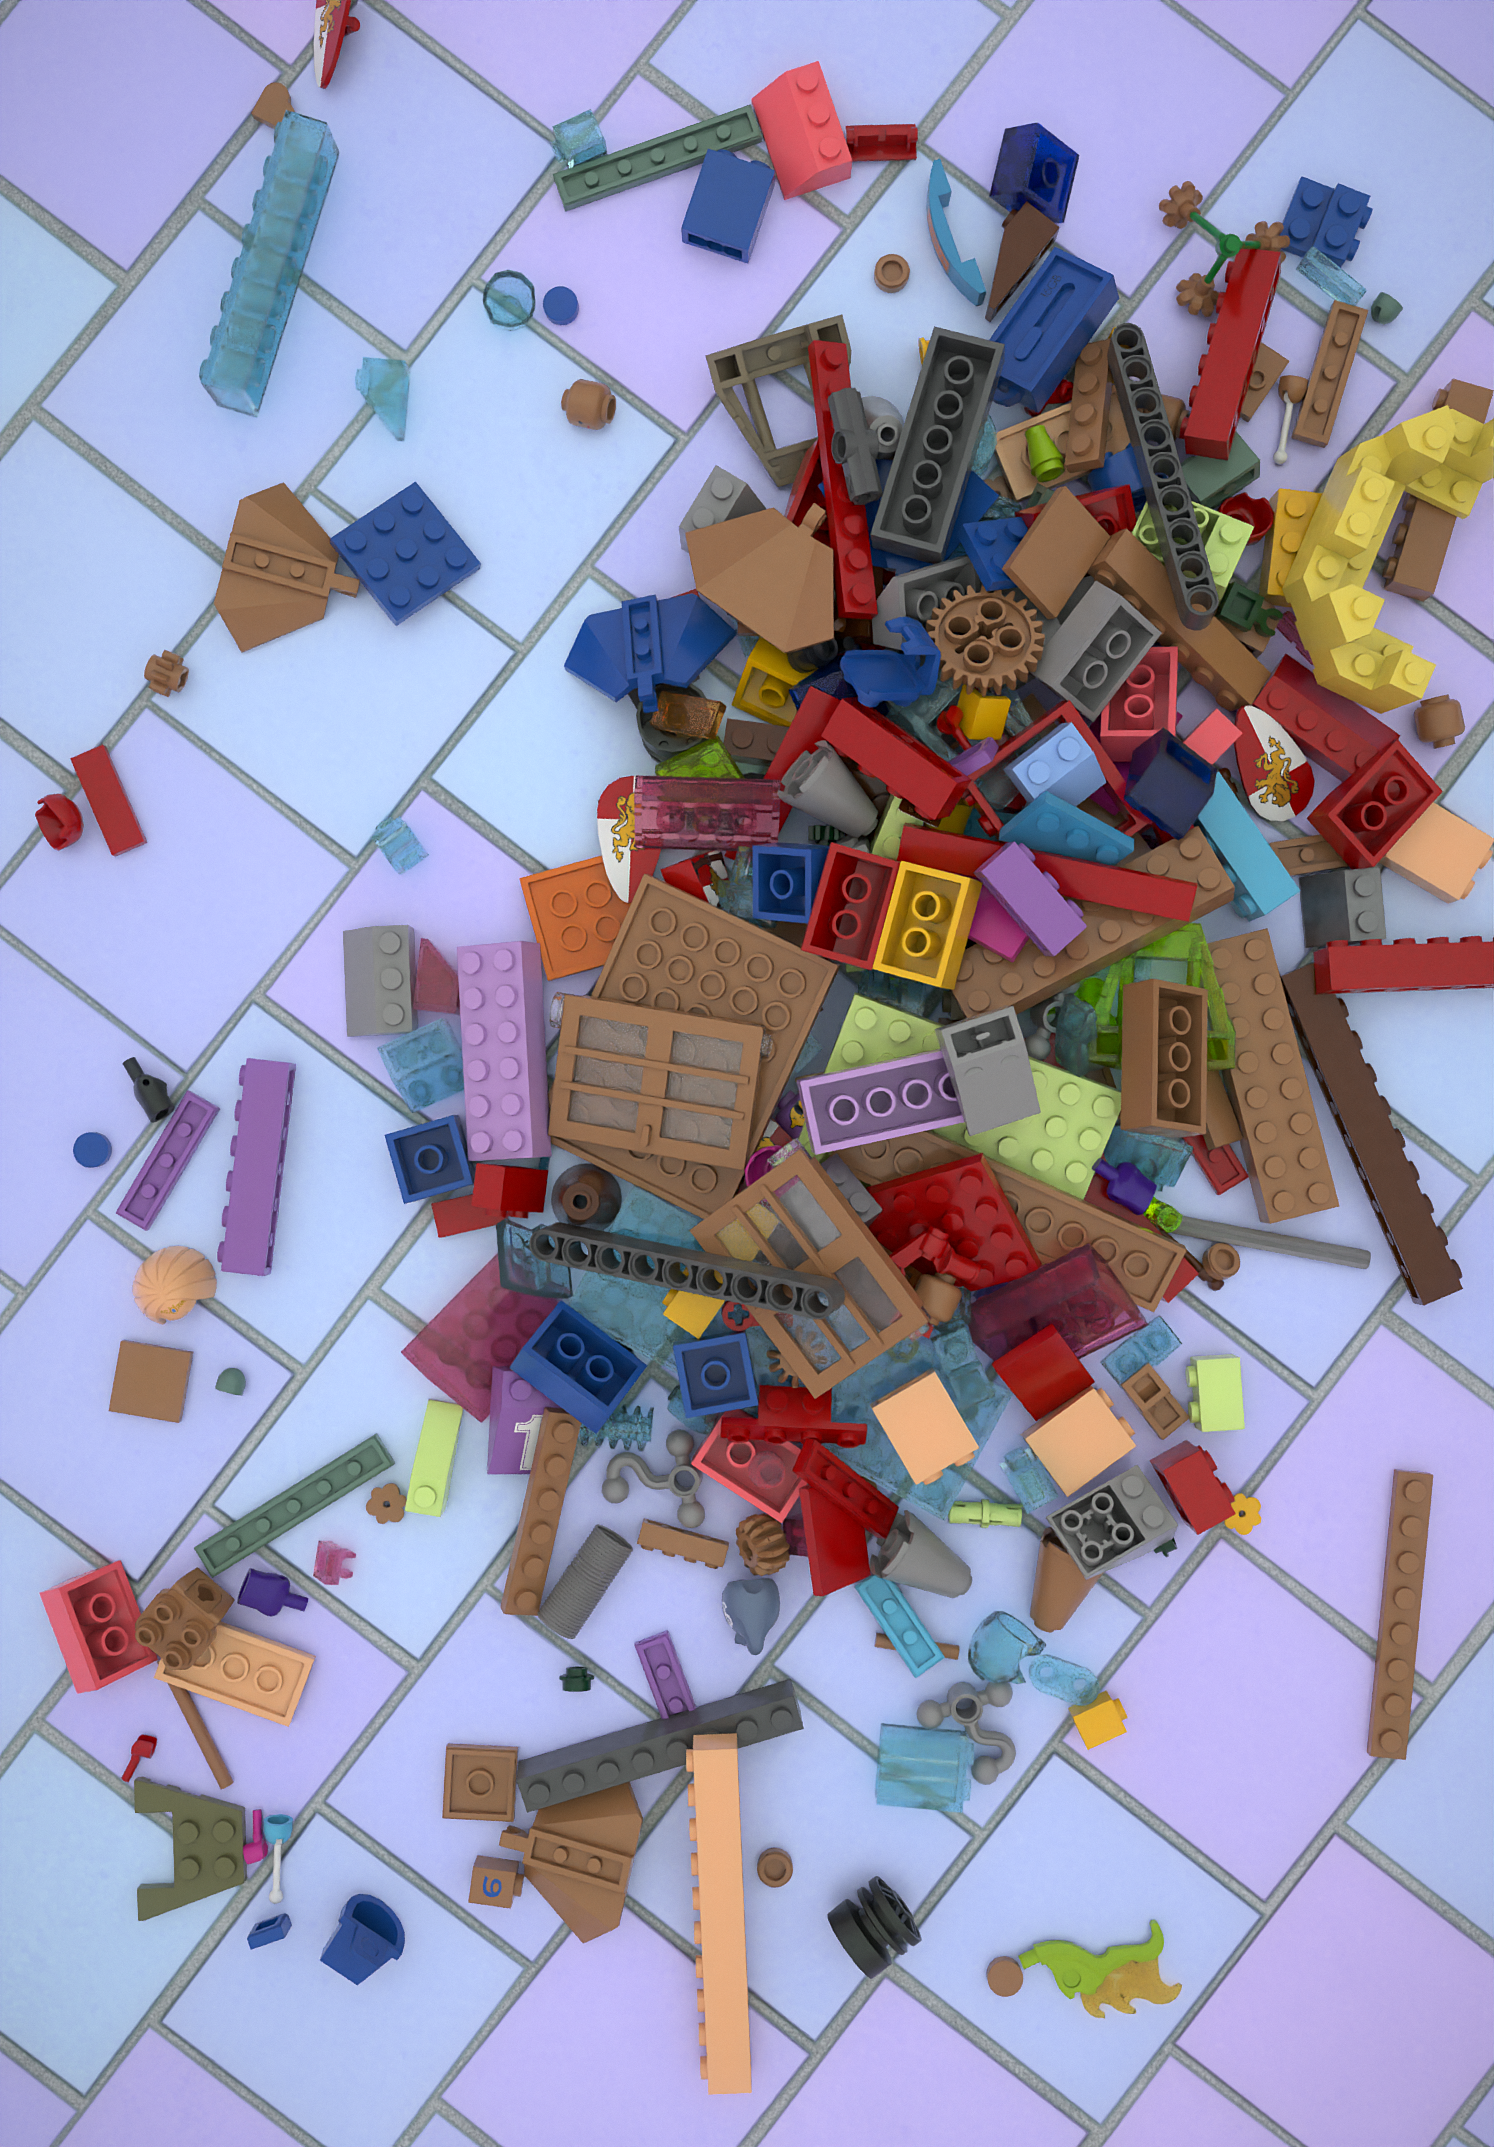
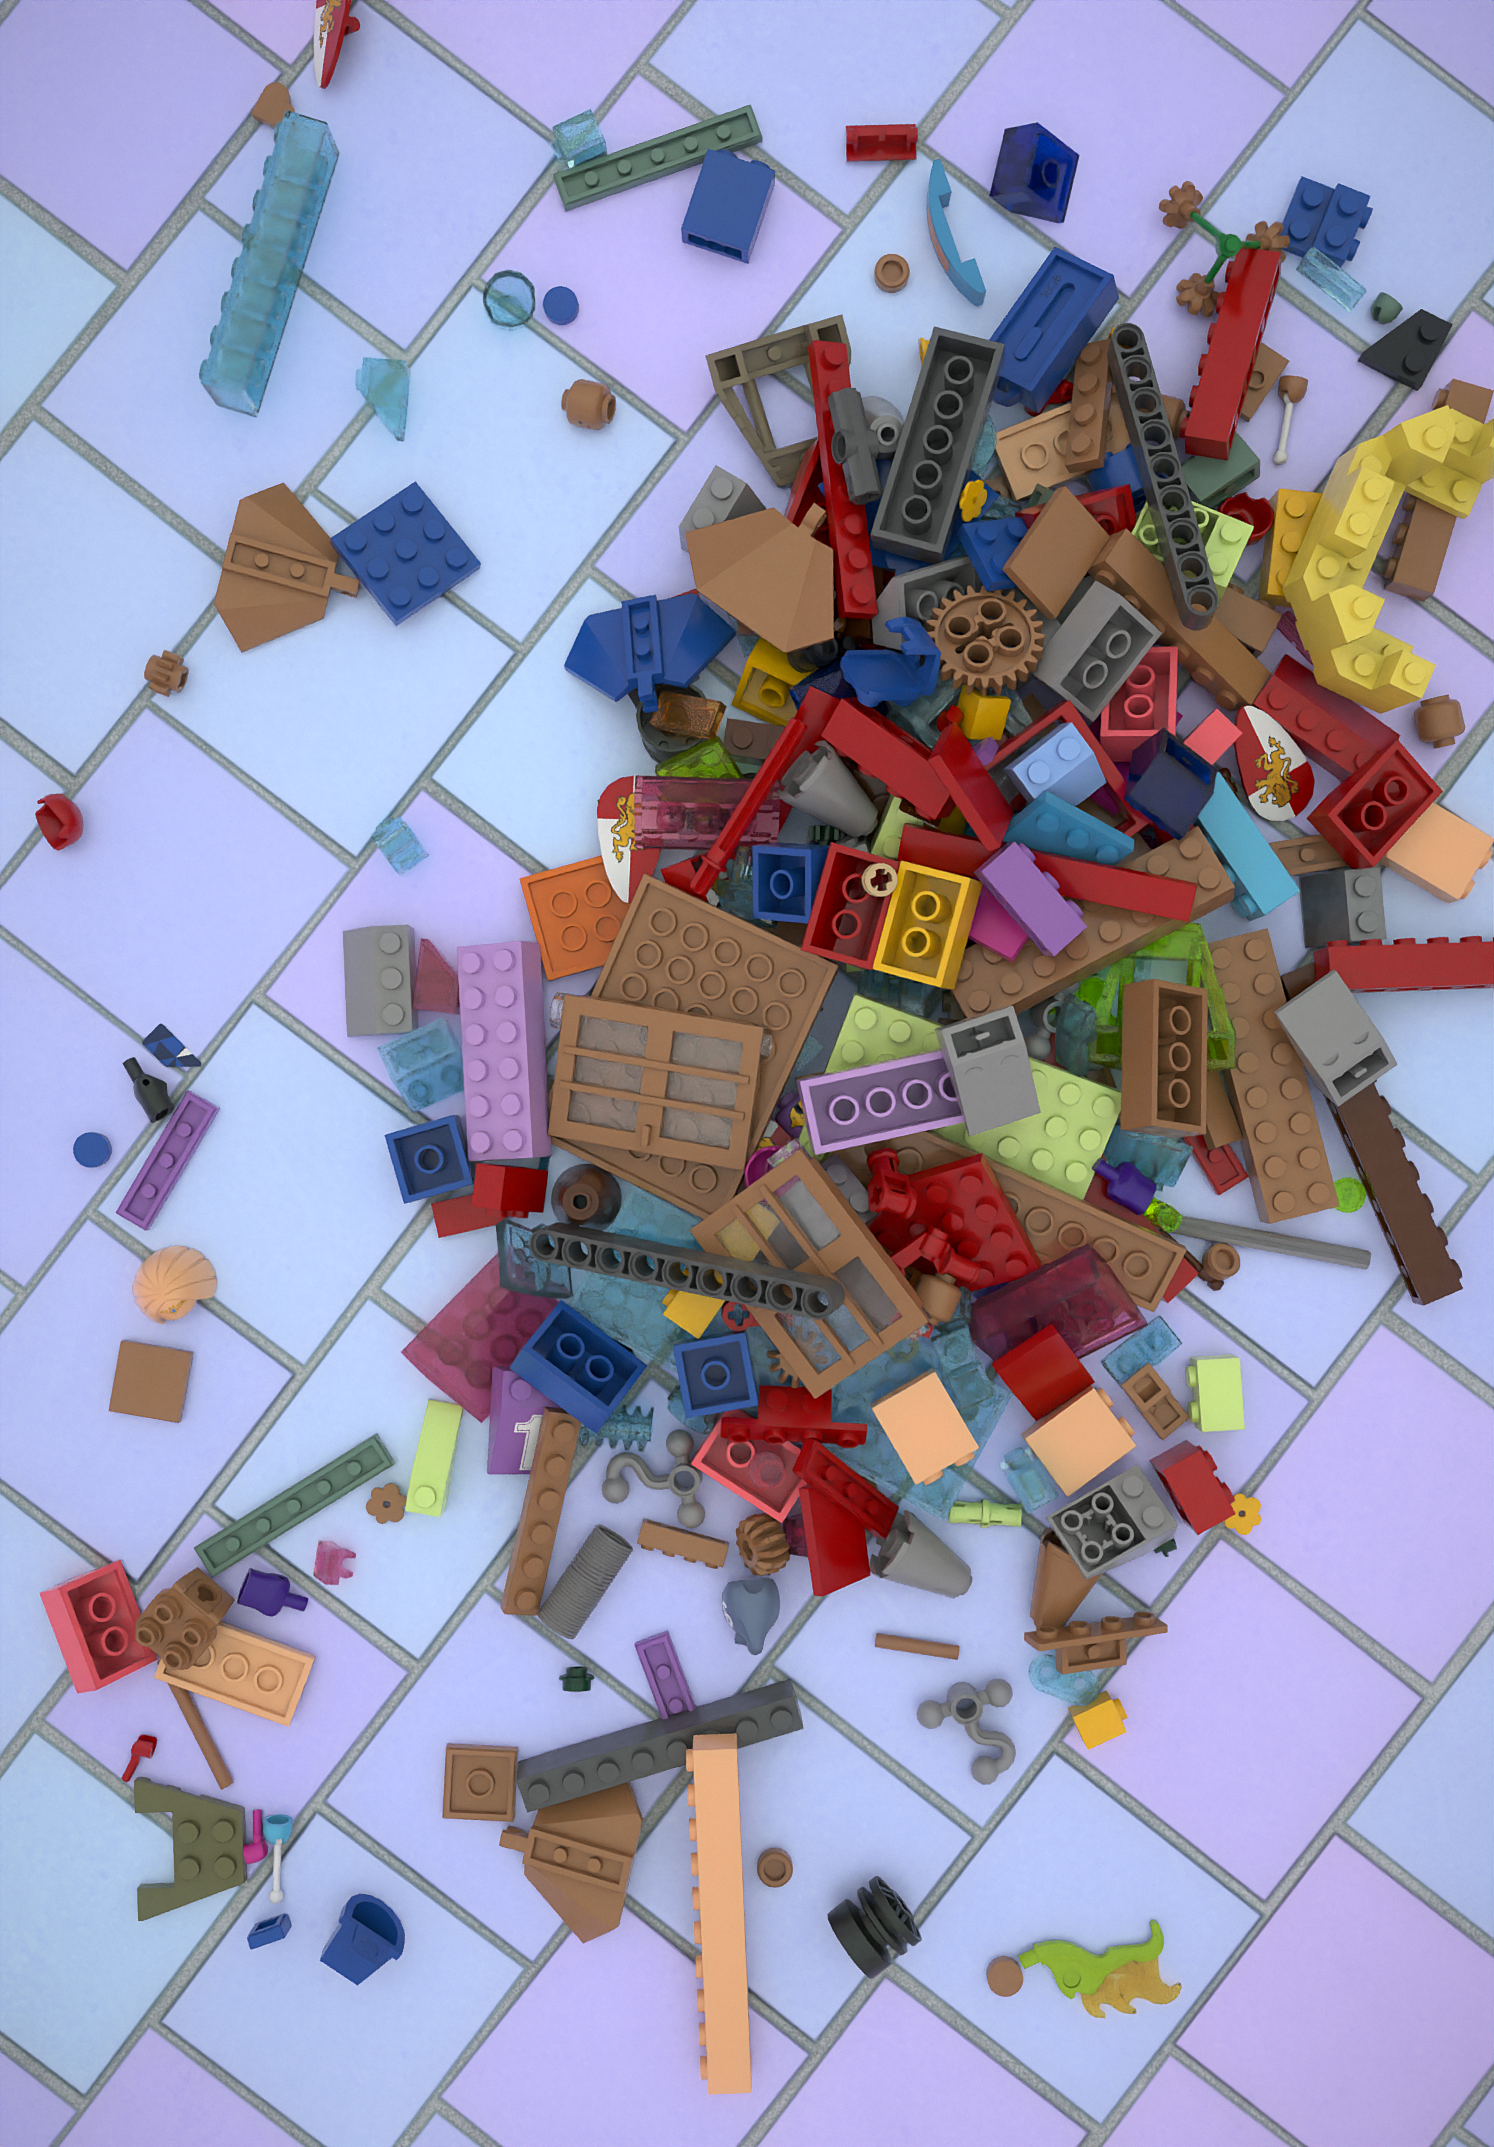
red tile [70,744,147,857] -> none
sand green hinge [215,1368,246,1396] -> none
medium lavender brick [217,1058,296,1276] -> none
medium nougat brick [468,1855,524,1909] -> none
coral slope [751,61,852,200] -> none
medium azure tile [854,1574,945,1678] -> none
clear light blue brick [875,1723,974,1813] -> none
clear light blue piece [968,1611,1046,1684] -> none
reddish brown slope [985,201,1060,322] -> none
lime cone [1025,425,1065,482] -> none
dark green plate [1215,582,1283,638] -> none
medium nougat plate [1291,300,1368,448] -> none
medium nougat plate [1367,1469,1433,1760] -> none
none -> dark blue sticker [142,1023,202,1067]
none -> red axle [690,718,808,896]
none -> tan bush [861,863,898,897]
none -> red connector [866,1148,917,1220]
none -> red tile [928,722,1014,852]
none -> yellow plant [959,479,987,522]
none -> medium nougat bracket [1024,1612,1168,1675]
none -> light grey slope [1274,969,1398,1107]
none -> clear neon green piece [1334,1177,1366,1213]
none -> black wing [1358,309,1453,391]

